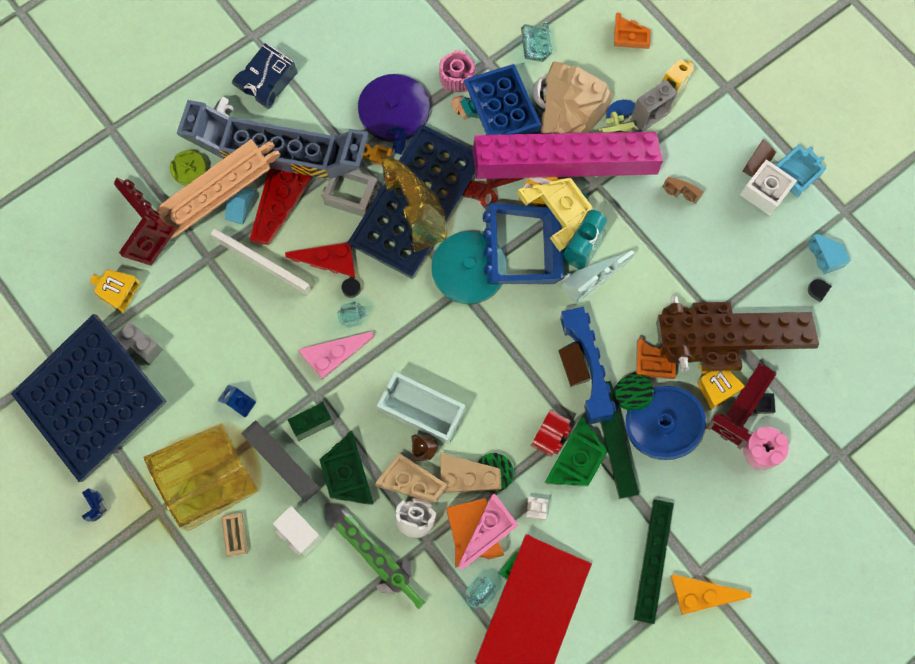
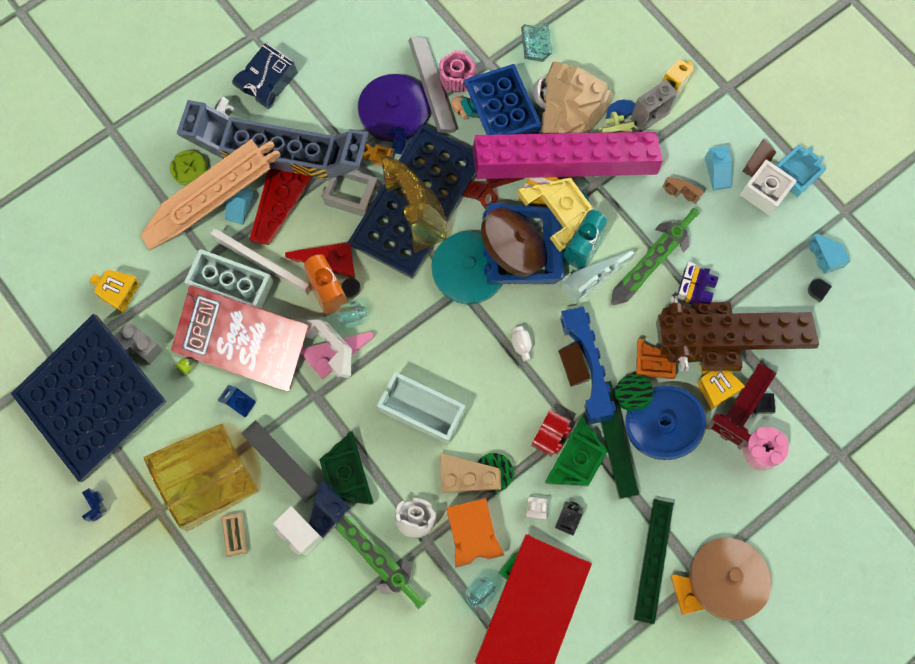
dark red bracket [114,178,176,266] -> none
dark green brick [287,402,334,441] -> none
tan wing [375,453,448,503] -> none
reddish brown piece [411,434,438,461] -> none
bright pink wing [458,493,519,570] -> none
orange wing [614,13,651,49] -> none
none -> piece [171,285,309,391]
none -> lime hinge [175,358,193,375]
none -> light aqua brick [184,249,273,309]
none -> white slope [297,320,352,379]
none -> orange piece [304,255,349,316]
none -> dark blue wing [309,481,351,538]
none -> light grey tile [408,37,456,133]
none -> reddish brown dish [481,208,546,277]
none -> white plant [511,326,532,362]
none -> black bracket [555,501,583,536]
none -> sword [611,208,700,305]
none -> dark purple hips [677,262,718,304]
none -> medium nougat dish [689,538,772,621]
none -> medium azure slope [705,145,732,191]

